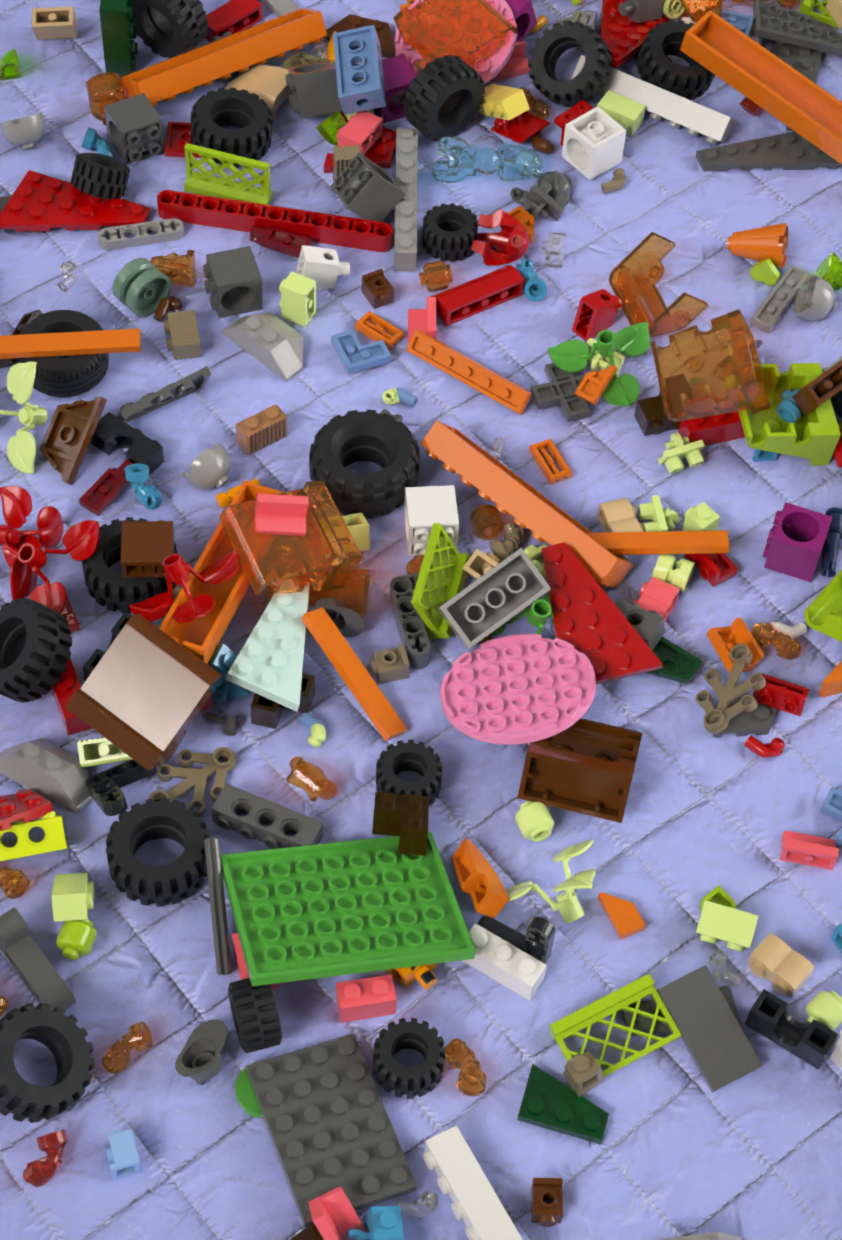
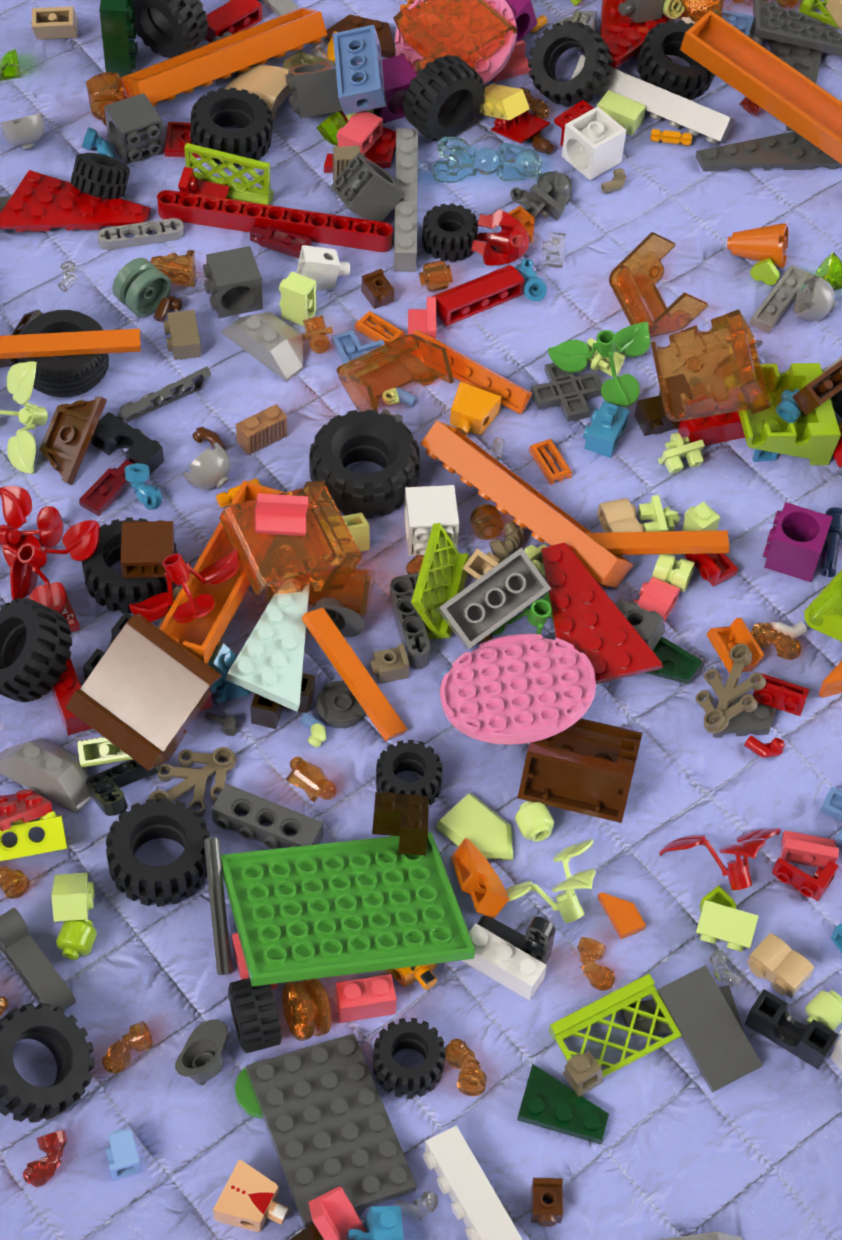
red torso [572,289,622,342] -> none
orange tile [574,365,618,406] -> none
none -> red bracket [178,167,229,199]
none -> reddish brown arm [192,427,226,450]
none -> light nougat torso [213,1160,290,1232]
none -> clear orange wheel [282,978,331,1041]
none -> clear orange hips [301,315,333,353]
none -> dark grey tile [316,681,366,728]
none -> clear orange windscreen [337,334,454,413]
none -> yellowish green tile [436,793,513,860]
none -> light orange torso [450,382,501,436]
none -> clear orange arm [577,937,615,991]
none -> dark azure brick [583,401,630,458]
none -> light orange axle [650,129,692,146]
none -> red plant [659,828,781,890]
none -> red bracket [772,858,839,901]

